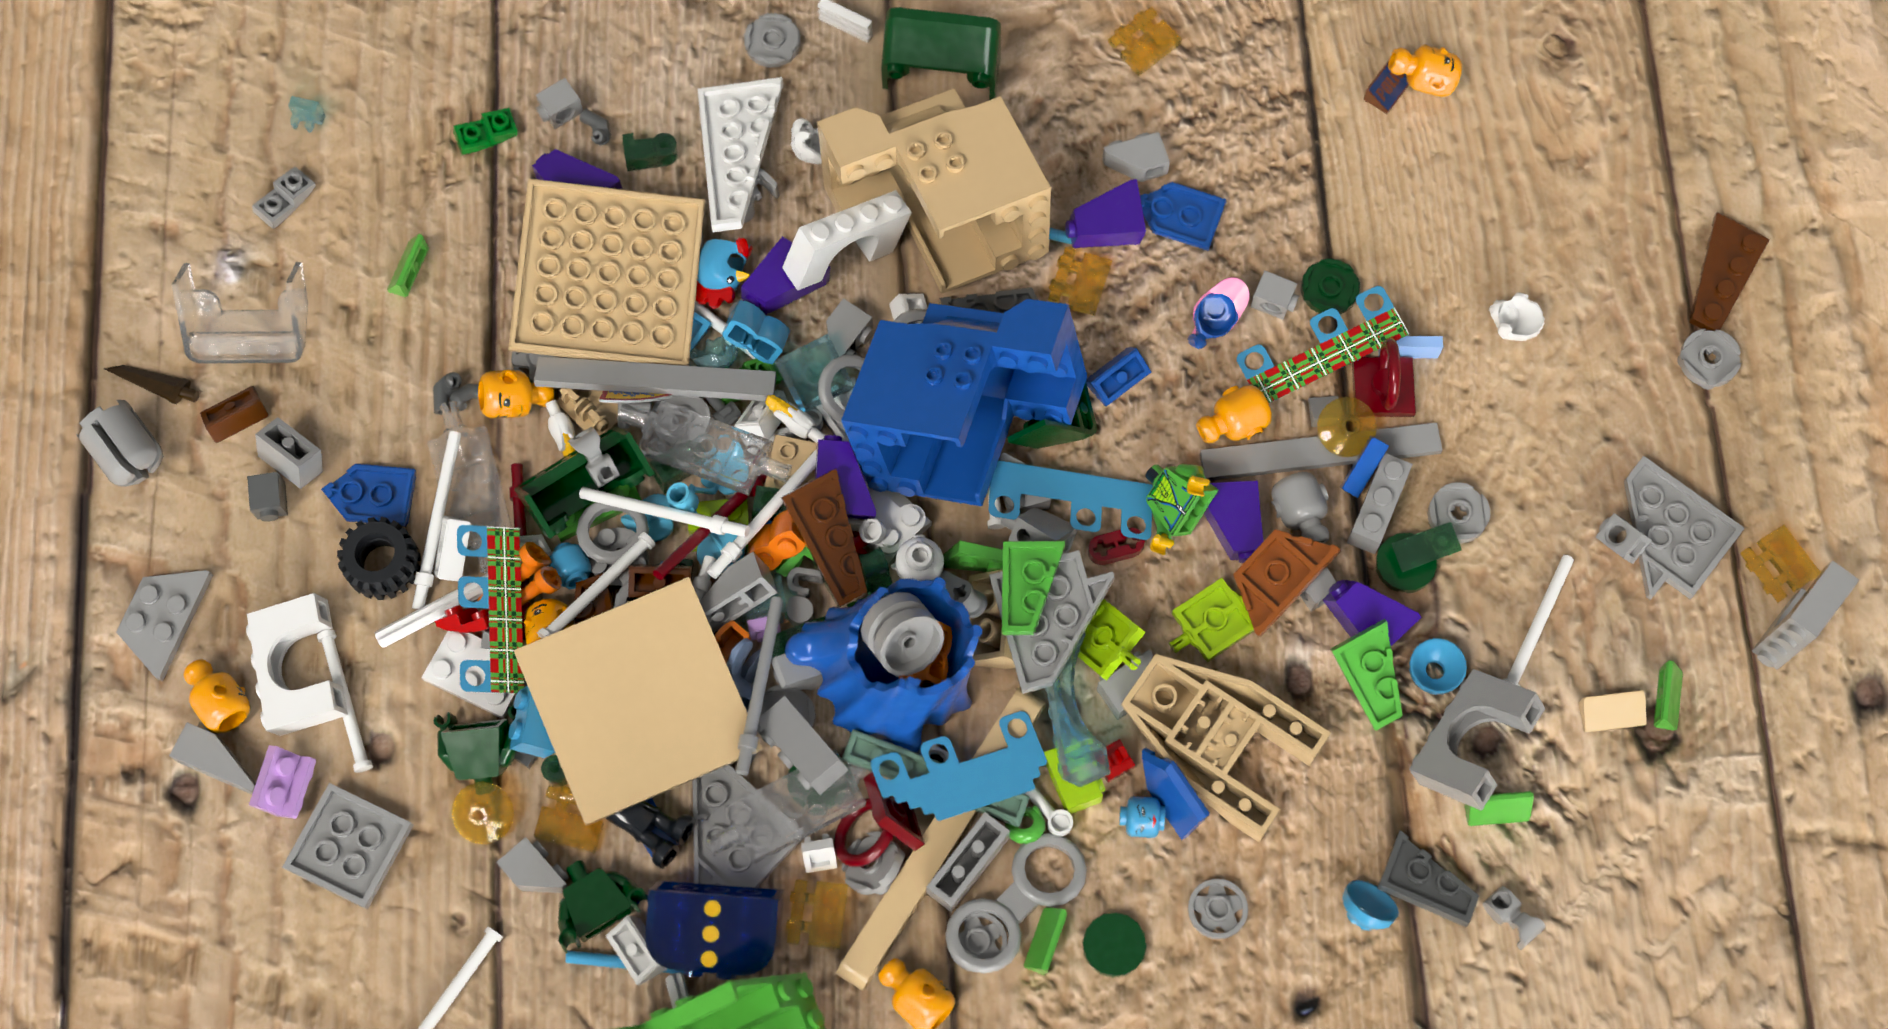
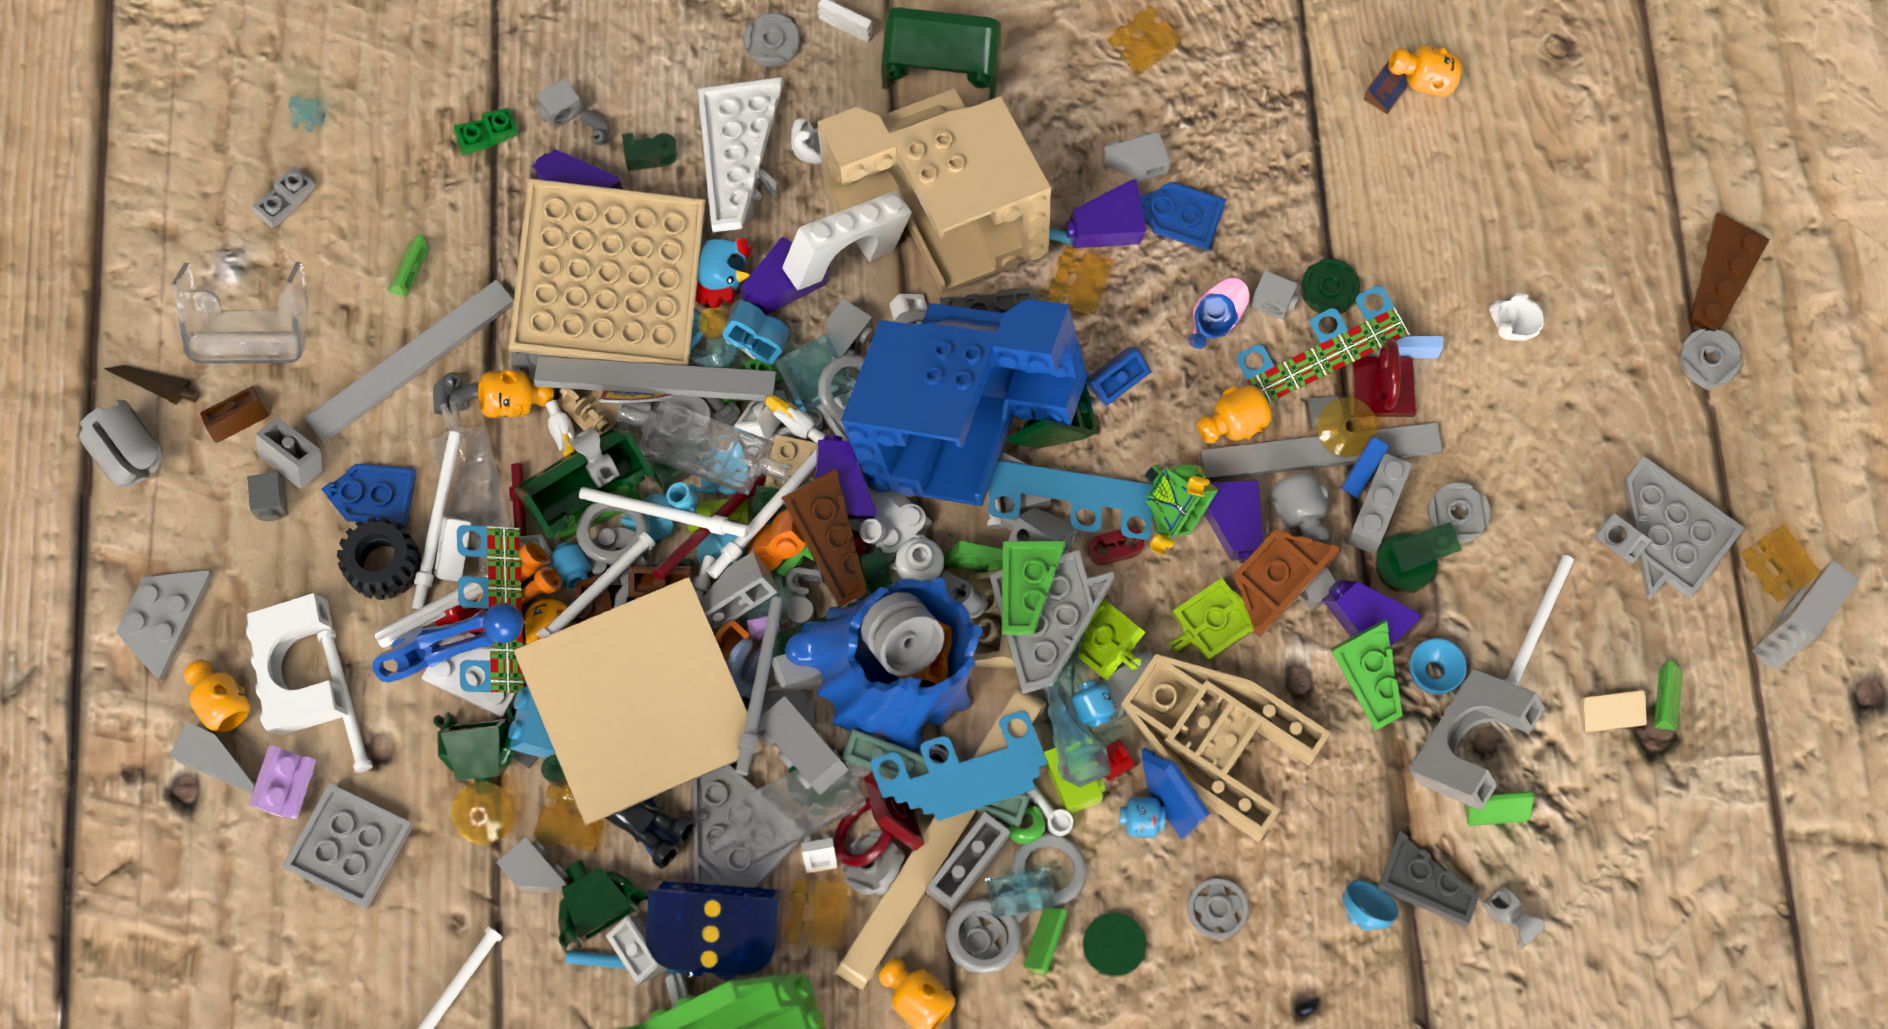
none -> light grey tile [304,279,514,443]
none -> blue piece [372,603,524,683]
none -> clear yellow tile [698,308,727,339]
none -> clear light blue slope [985,868,1055,917]
none -> dark azure head [1072,679,1117,728]

